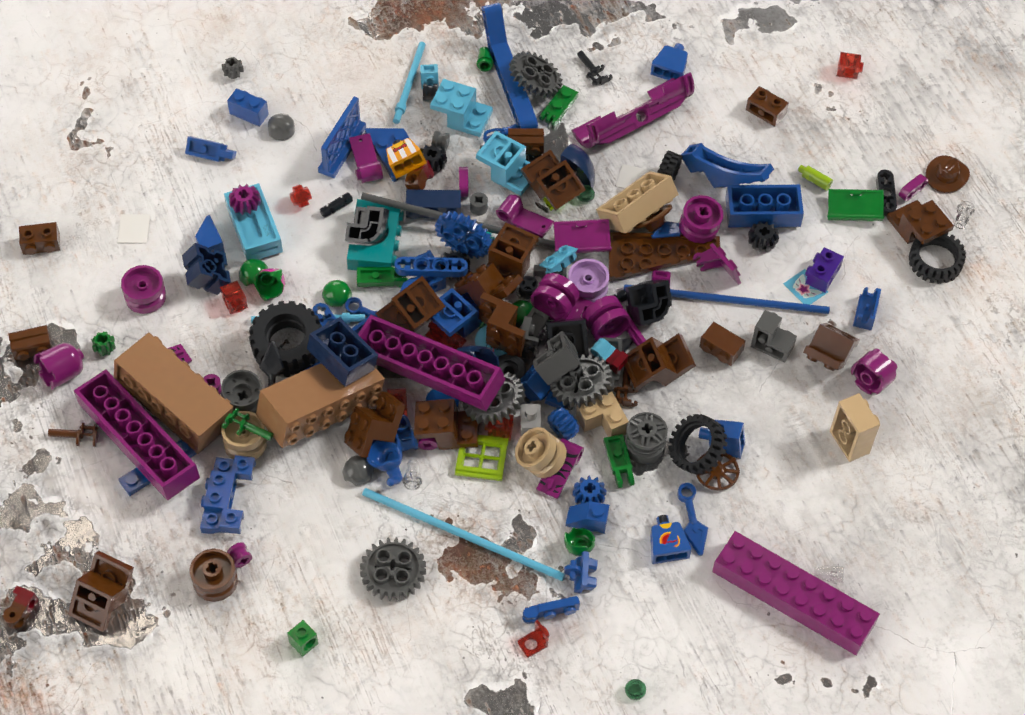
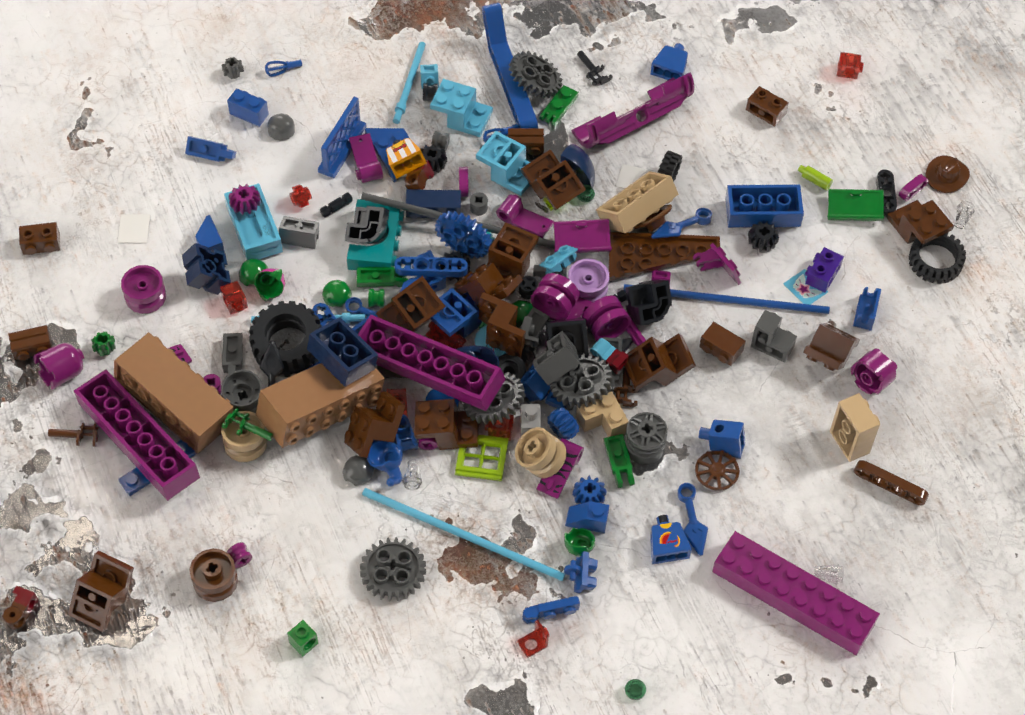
blue bracket [200,455,256,534] -> none
green cone [476,47,494,72] -> none
black tyre [668,414,727,475] -> none
magenta wheel [679,195,723,243] -> none
blue arch [681,143,774,188] -> none
none -> dark grey hinge [222,333,243,374]
none -> blue piece [265,59,302,77]
none -> dark grey hinge [279,216,319,249]
none -> green wheel [368,289,385,308]
none -> reddish brown beam [854,460,929,506]

